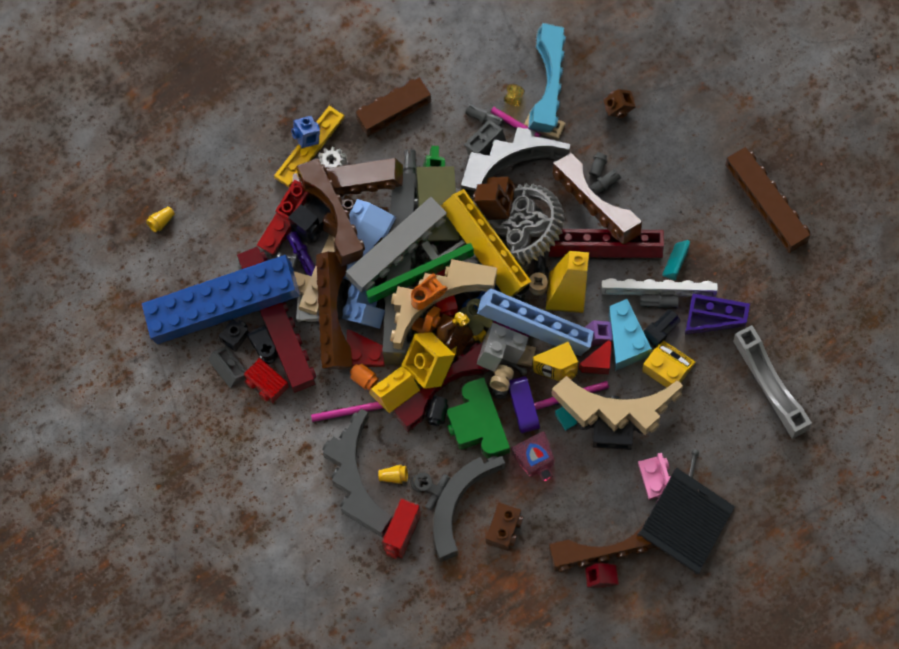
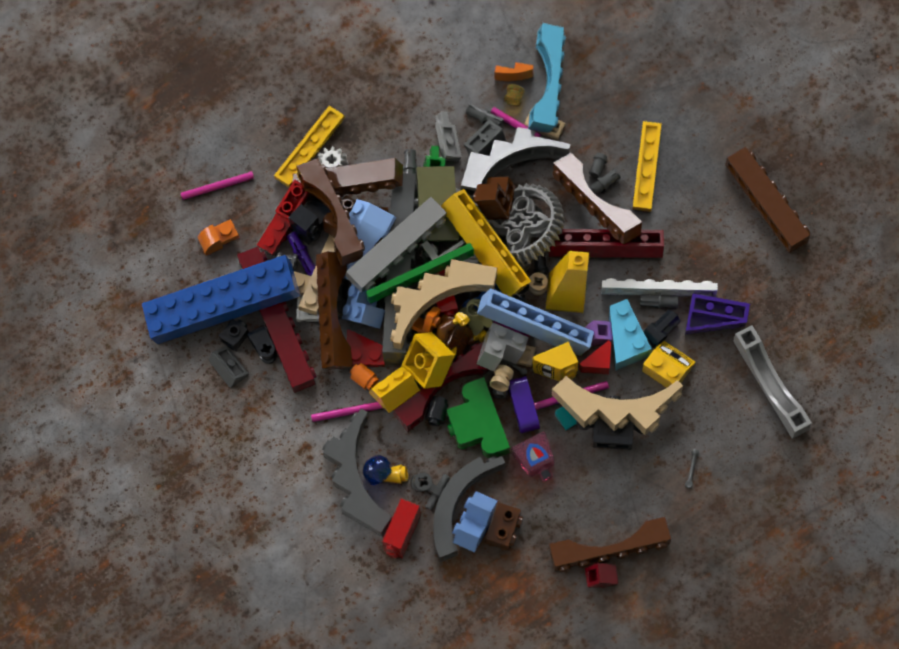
yellow cone [146,206,175,232] -> none
red brick [244,358,289,403] -> none
blue brick [291,116,320,148] -> none
reddish brown brick [356,77,431,137] -> none
orange piece [411,274,448,310] -> none
reddish brown brick [603,89,636,118] -> none
black door [637,467,735,575] -> none
bright pink bracket [638,453,671,500] -> none
teal slope [662,240,690,281] -> none
none -> dark pink bar [180,172,254,200]
none -> orange brick [198,219,239,256]
none -> clear blue hair [363,455,392,485]
none -> light grey hinge [435,111,462,161]
none -> medium blue brick [452,491,498,552]
none -> orange slope [495,62,534,81]
none -> yellow plate [632,121,662,212]

